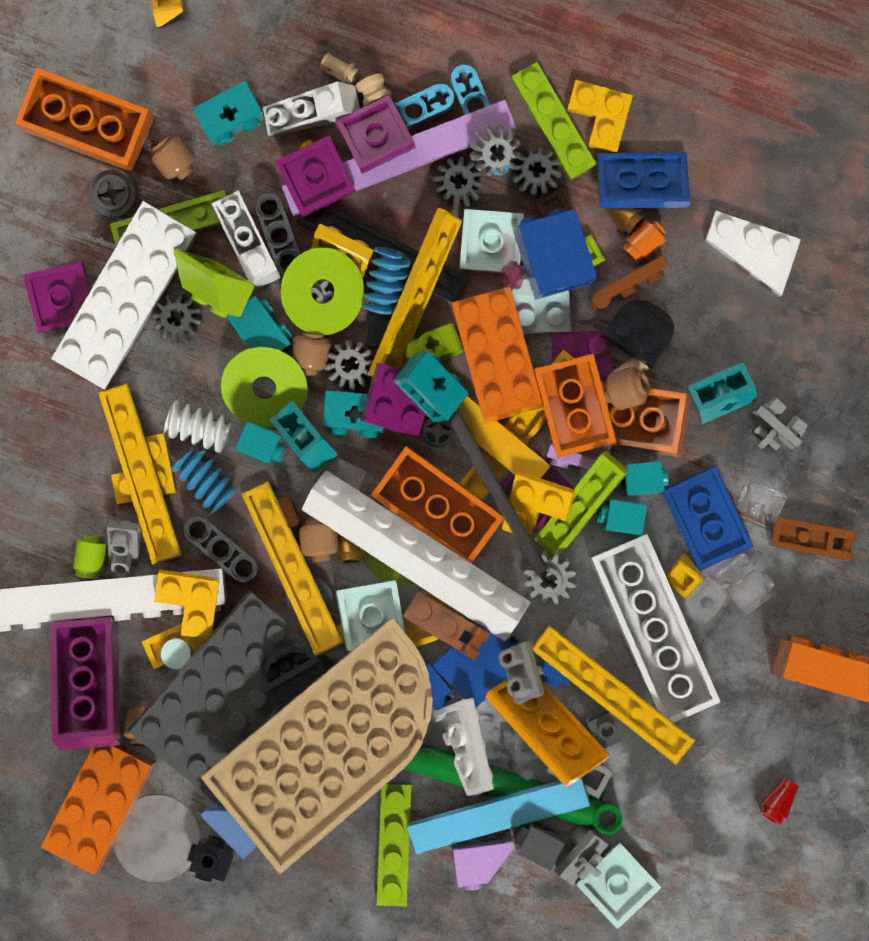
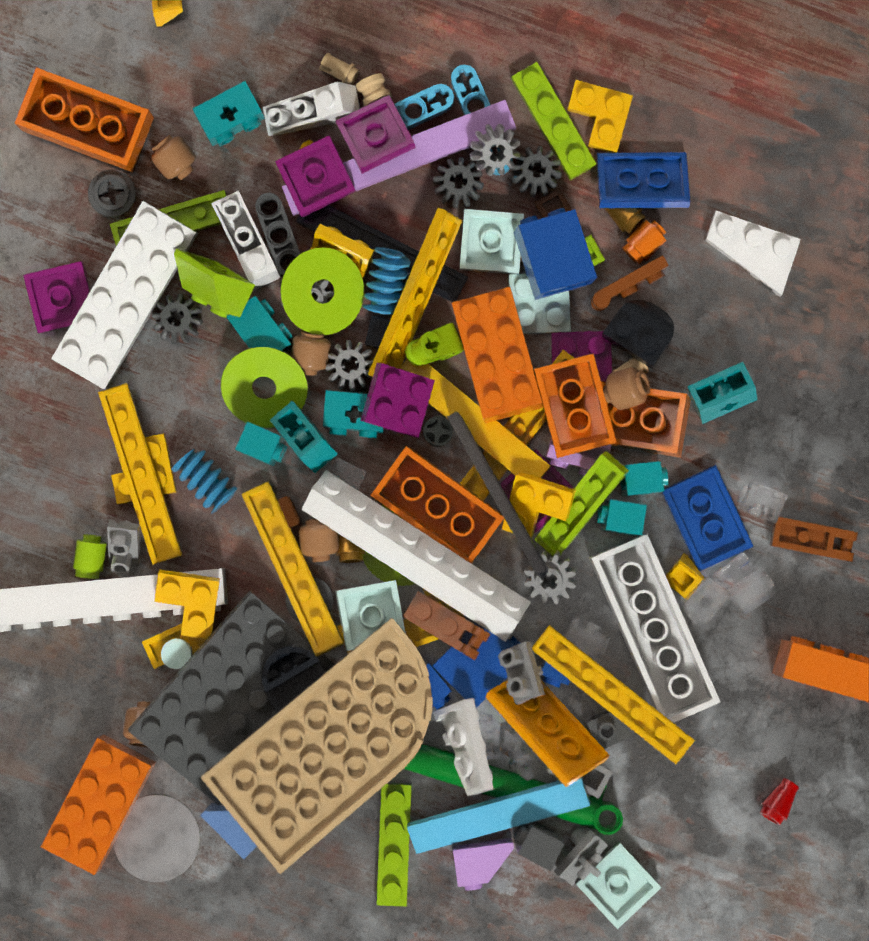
magenta brick [50,617,121,751] -> none
white piece [164,400,231,453] -> none
dark grey beam [184,516,260,582] -> none
black brick [187,835,235,882] -> none
teal brick [393,351,469,422] -> none
clear pink plate [500,260,525,291] -> none
light grey hips [751,397,808,451] -> none

